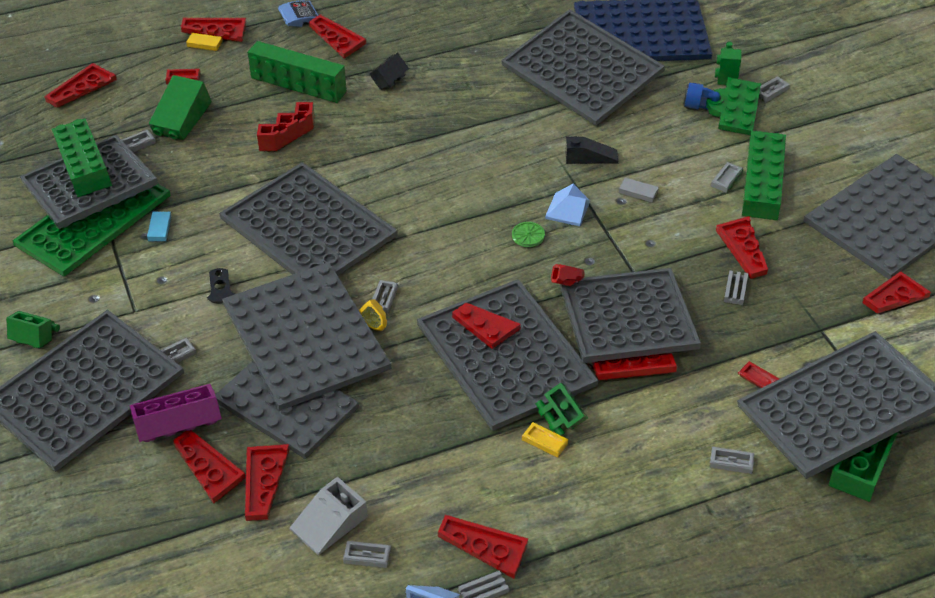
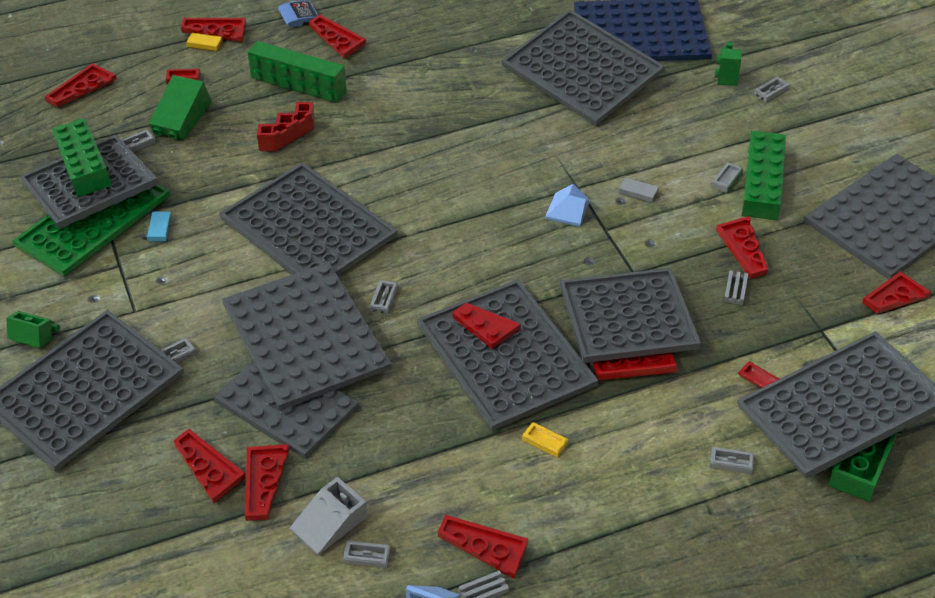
magenta brick [129,384,222,442] -> none
black piece [207,268,235,304] -> none
rock [359,299,387,331] -> none
black hinge [369,53,409,90] -> none
bright green wheel [512,222,545,247] -> none
green brick [535,383,588,436] -> none
red rock [551,264,585,286] -> none
black slope [565,136,618,164] -> none
green plate [683,77,761,135] -> none

